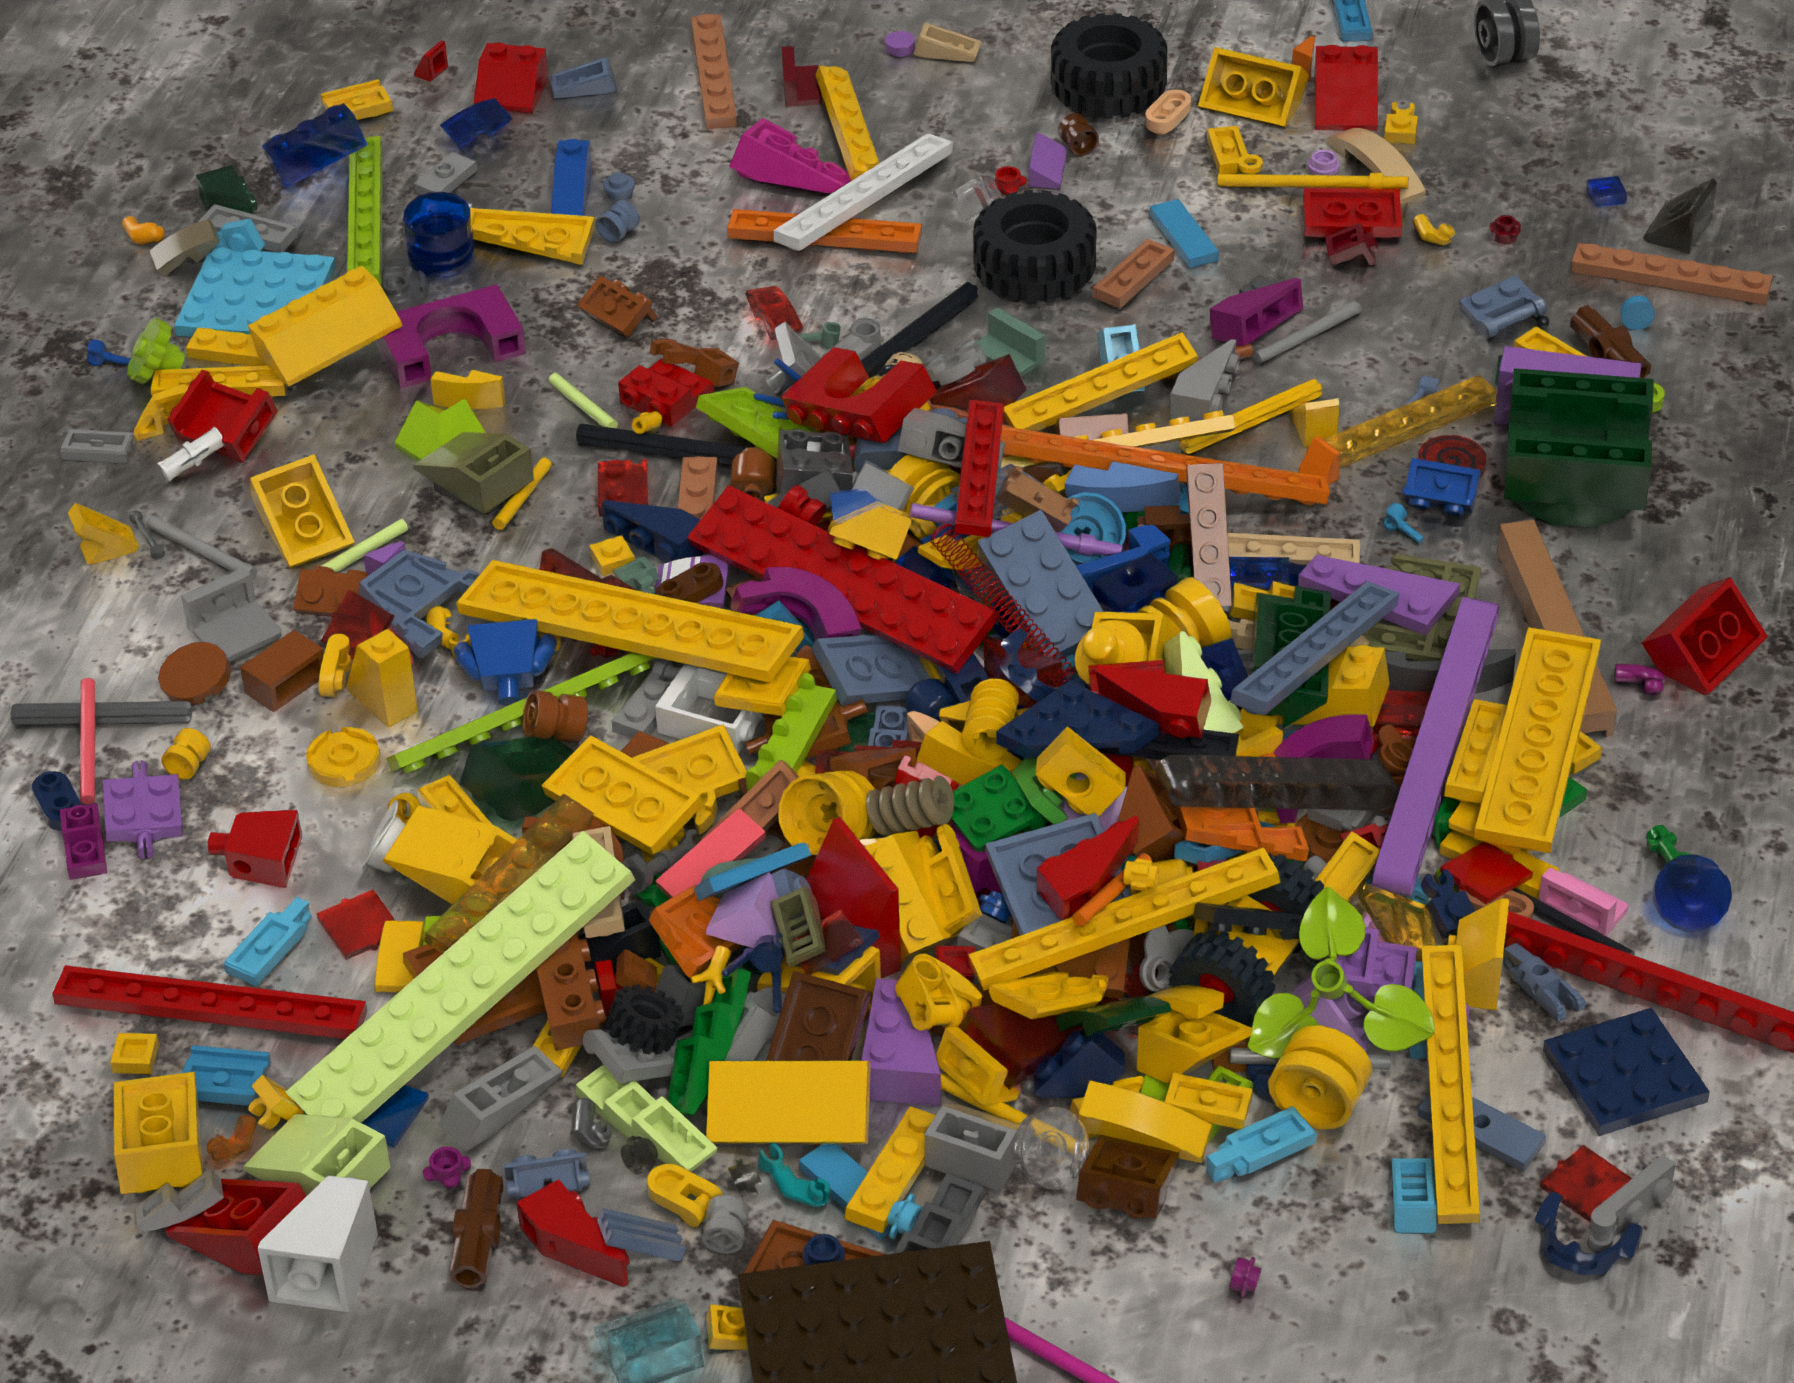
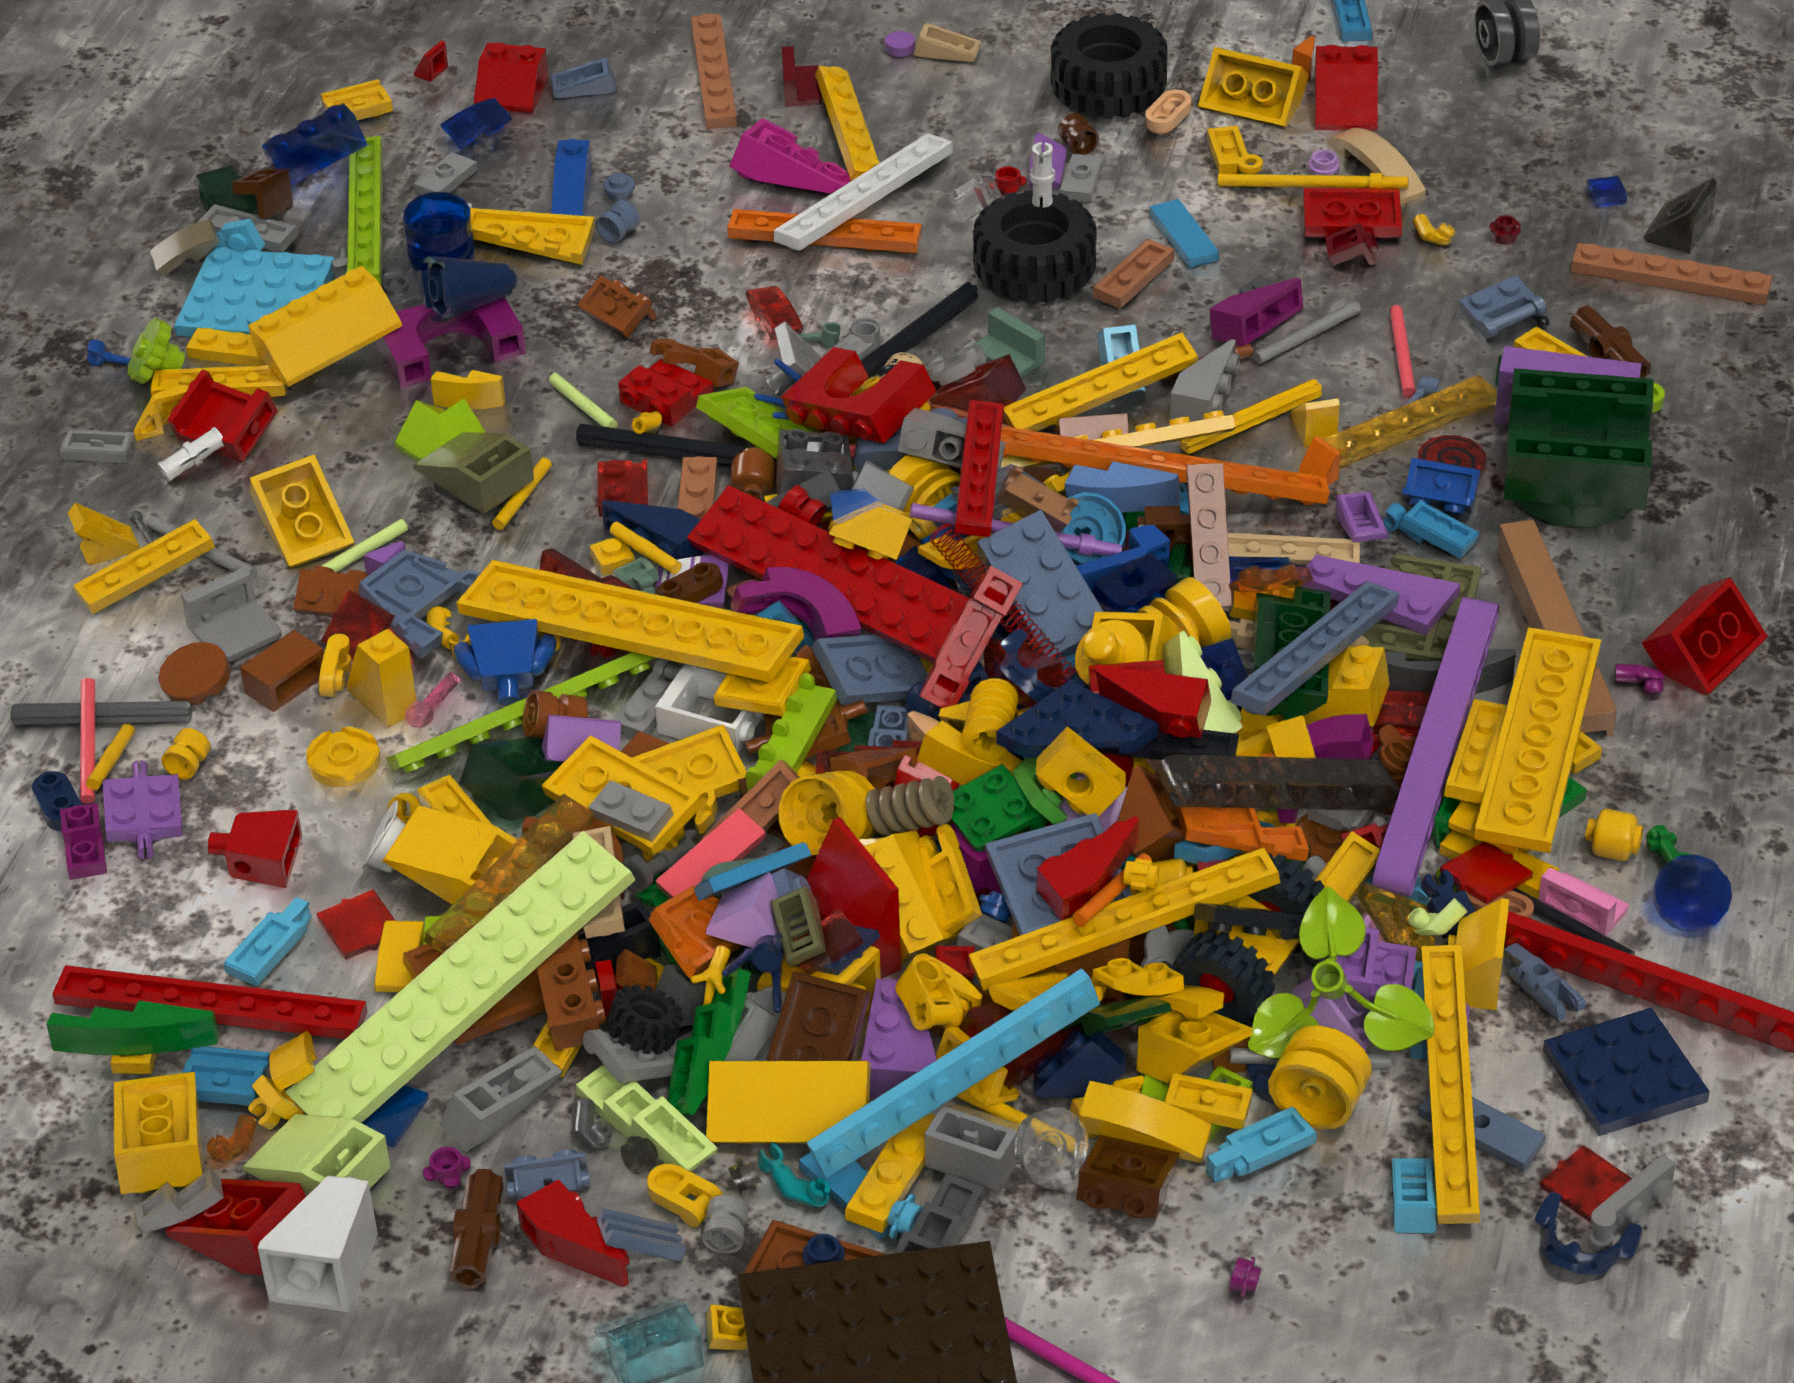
light orange arm [122,216,165,245] -> none
yellow plate [1384,102,1418,144] -> none
dark azure tile [1620,296,1655,330] -> none
none -> green slope [46,1000,220,1055]
none -> yellow plate [73,519,215,615]
none -> yellow piece [86,724,135,790]
none -> reddish brown panel [232,169,293,219]
none -> yellow slope [269,1031,317,1091]
none -> light grey hand [331,247,348,279]
none -> clear pink bar [405,672,460,728]
none -> dark blue cone [421,256,517,322]
none -> medium lavender slope [541,715,621,761]
none -> light grey plate [588,780,674,842]
none -> yellow piece [610,522,682,574]
none -> medium azure plate [807,968,1100,1179]
none -> slope [919,565,1023,708]
none -> white pin [1030,142,1055,208]
none -> light grey plate [1060,154,1103,203]
none -> yellow slope [1093,958,1184,996]
none -> clear orange slope [1229,563,1314,592]
none -> yellow slope [1267,715,1316,770]
none -> medium lavender slope [1335,492,1388,542]
none -> coral bar [1389,305,1416,398]
none -> dark azure plate [1400,501,1480,559]
none -> yellowish green arm [1408,898,1468,936]
none -> yellow head [1585,808,1644,862]

